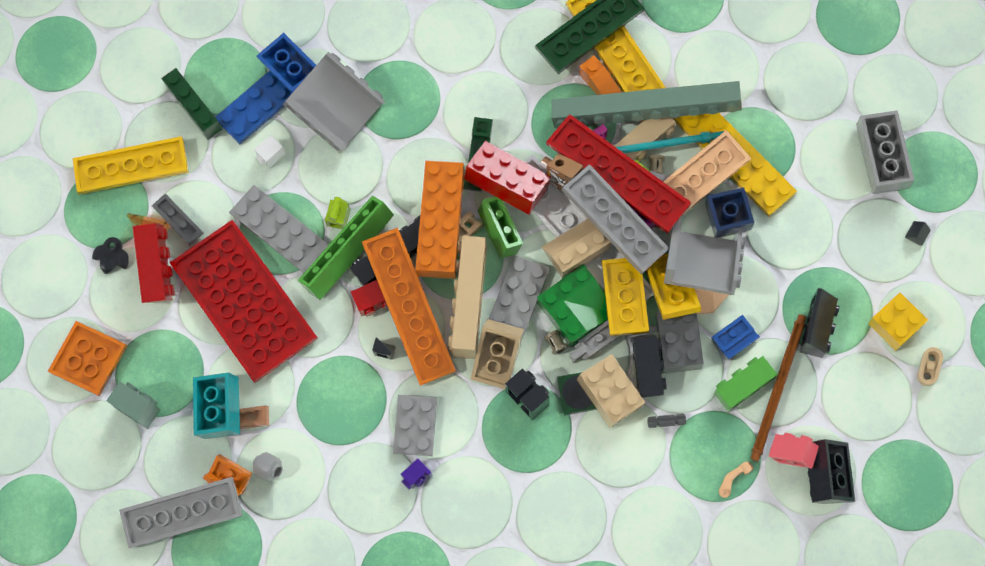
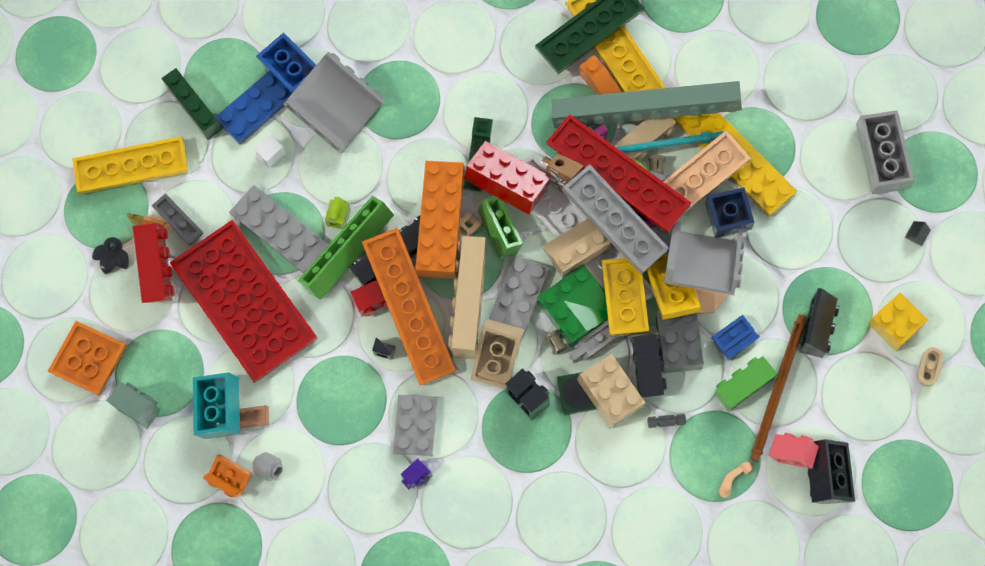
light grey plate [119,477,243,548] -> none

